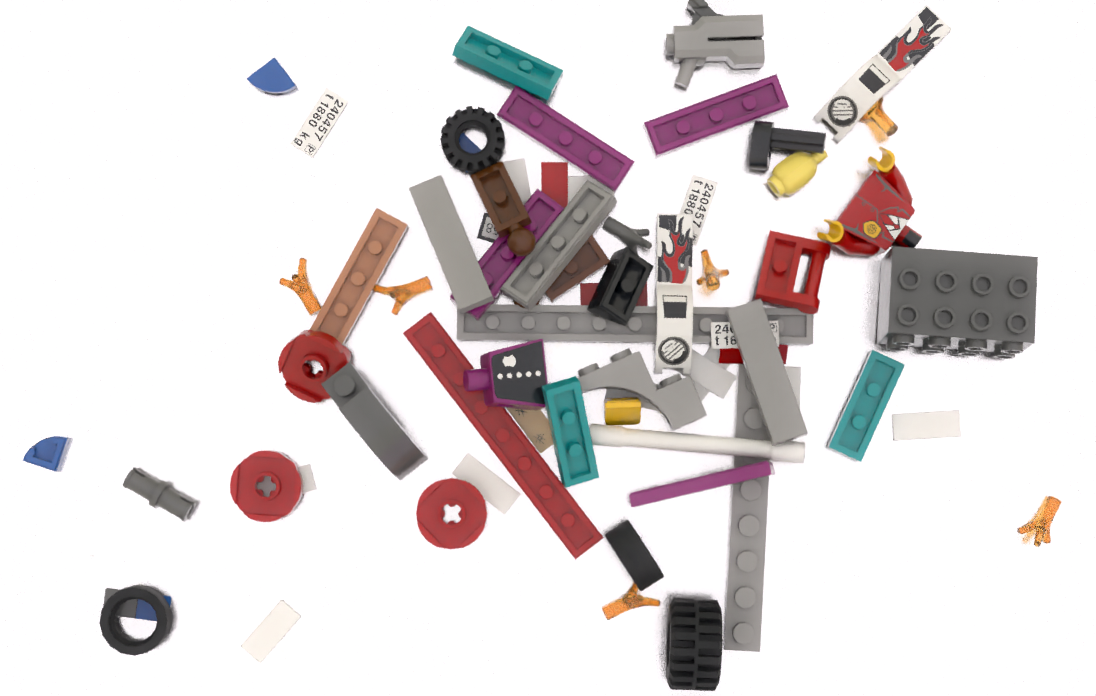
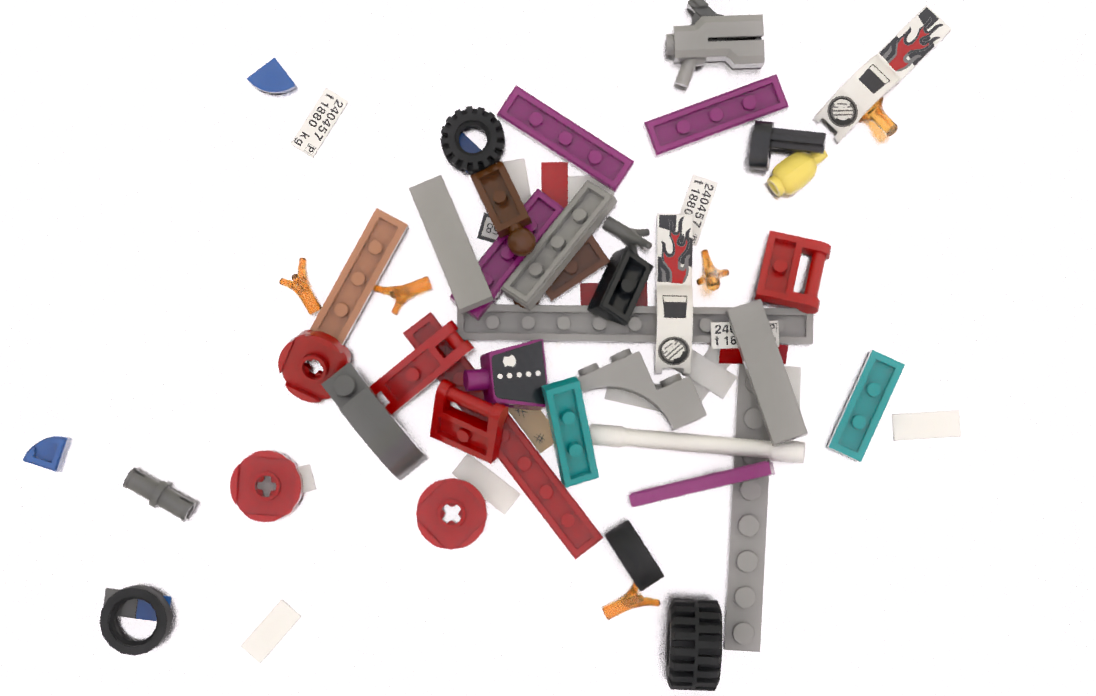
teal plate [452,26,564,100] -> none
yellow slope [604,397,641,425] -> none
red torso [817,146,922,256] -> none
dark grey brick [877,246,1038,359] -> none
clear orange bar [1019,496,1062,547] -> none
none -> red plate [370,320,474,416]
none -> red plate [430,379,509,464]

